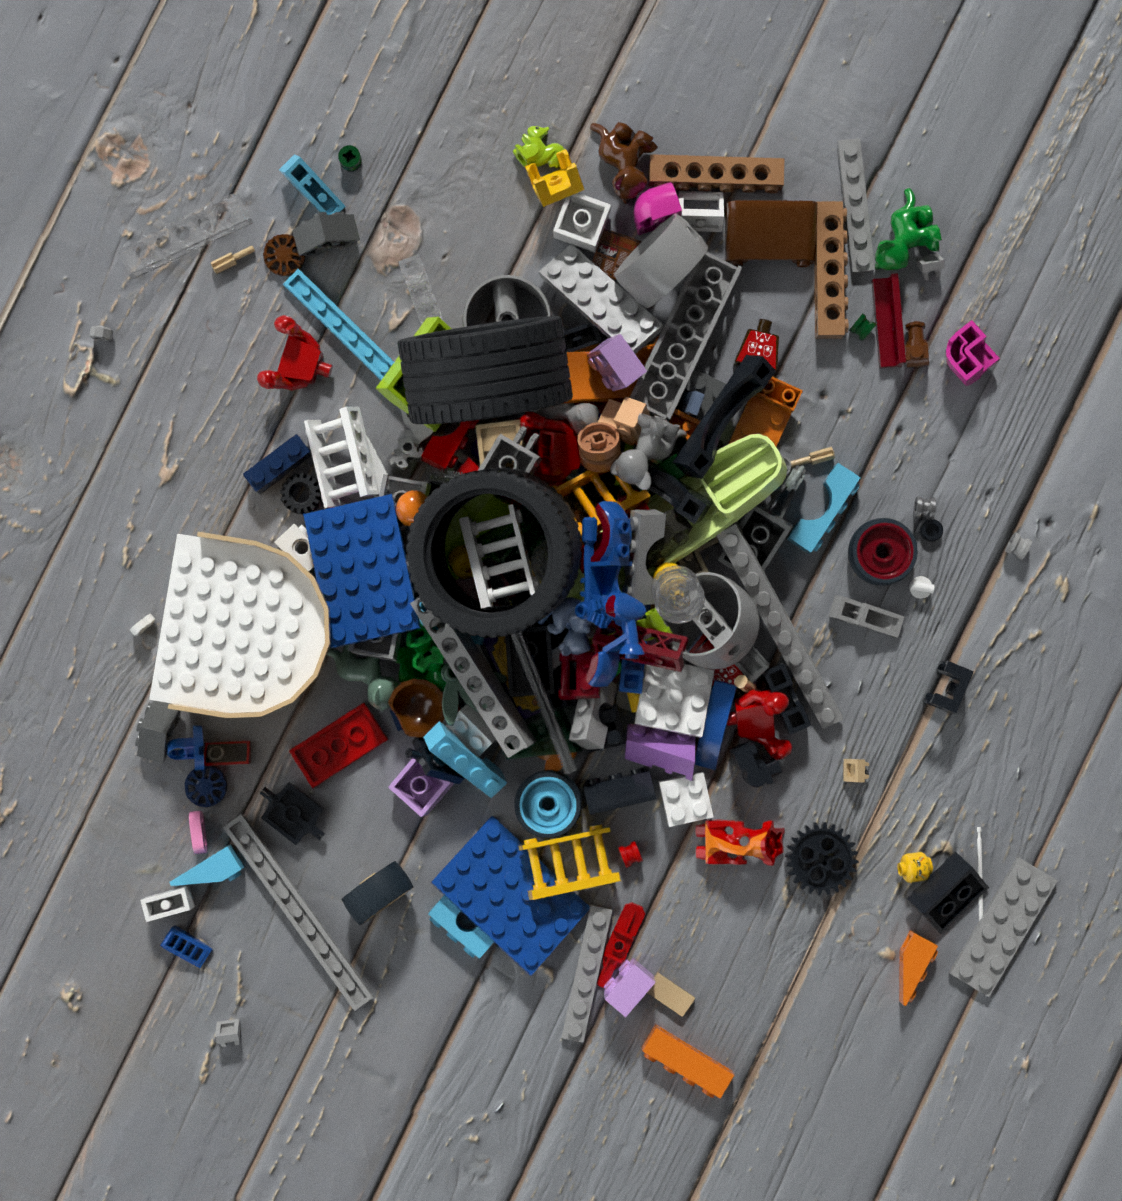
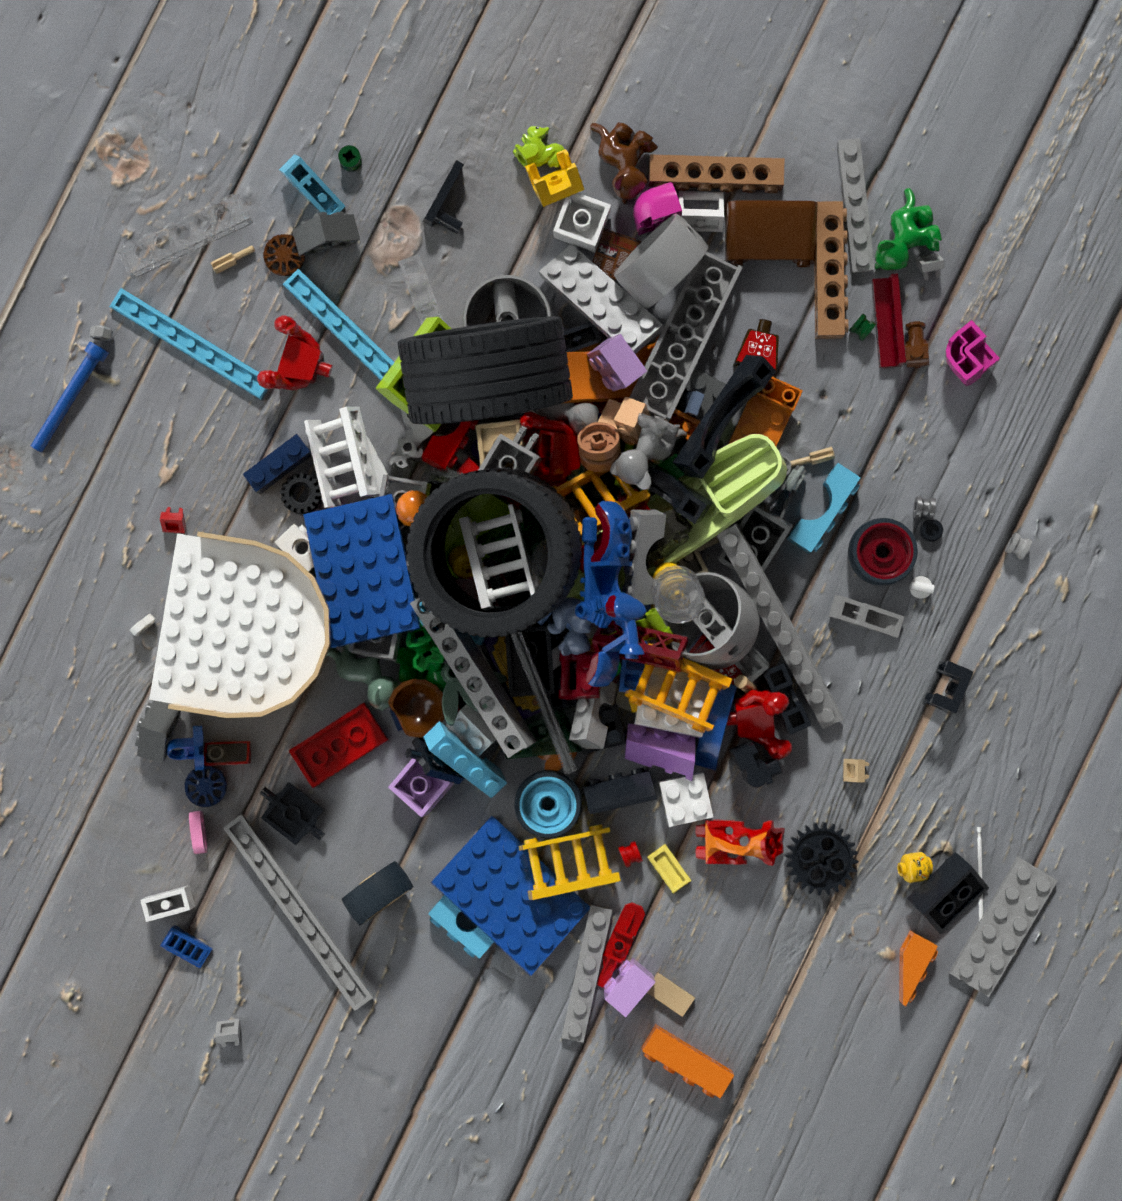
medium azure slope [169,845,245,886] -> none
none -> blue piece [30,341,109,453]
none -> medium azure tile [109,288,268,400]
none -> red tile [160,507,186,534]
none -> black piece [423,160,464,234]
none -> light orange fence [624,643,732,733]
none -> light yellow tile [647,844,691,894]

